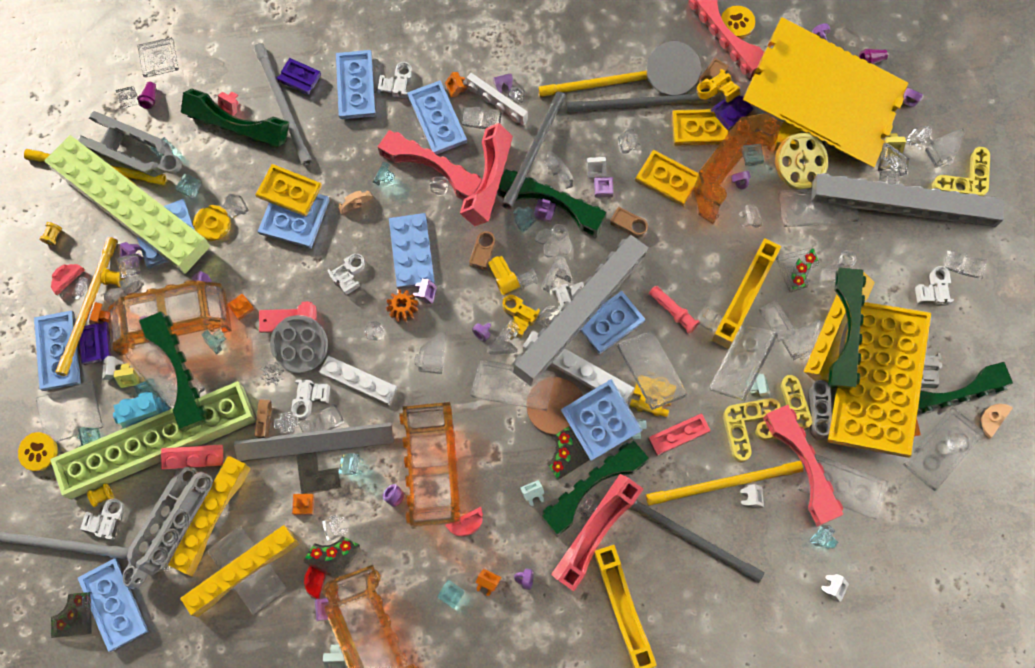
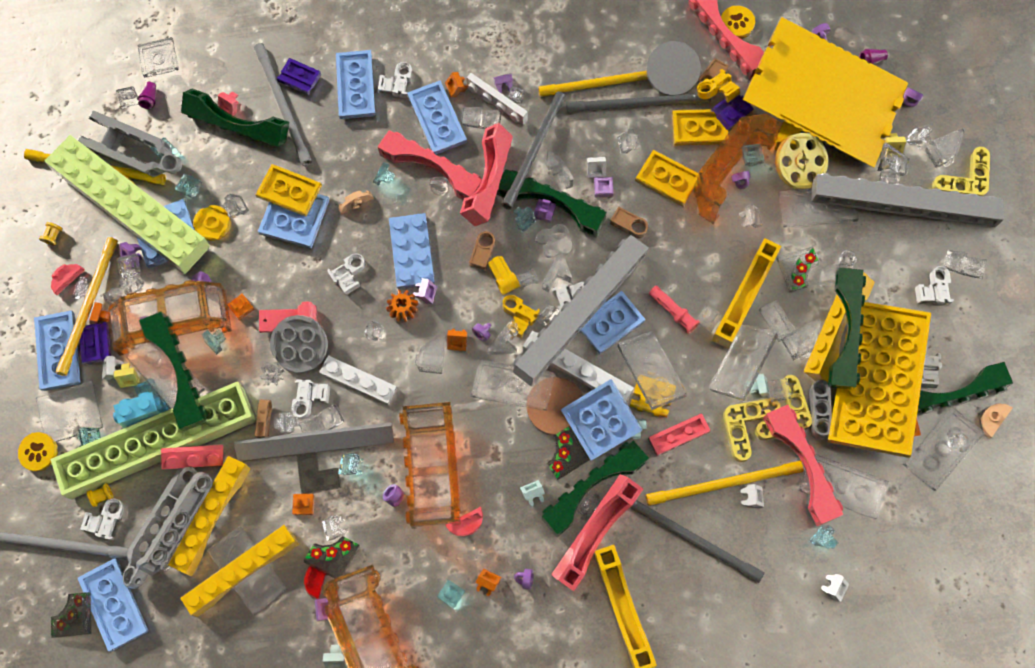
yellow bush [101,268,126,288] -> none
none -> orange tile [447,328,467,351]
none -> clear tile [767,378,791,402]

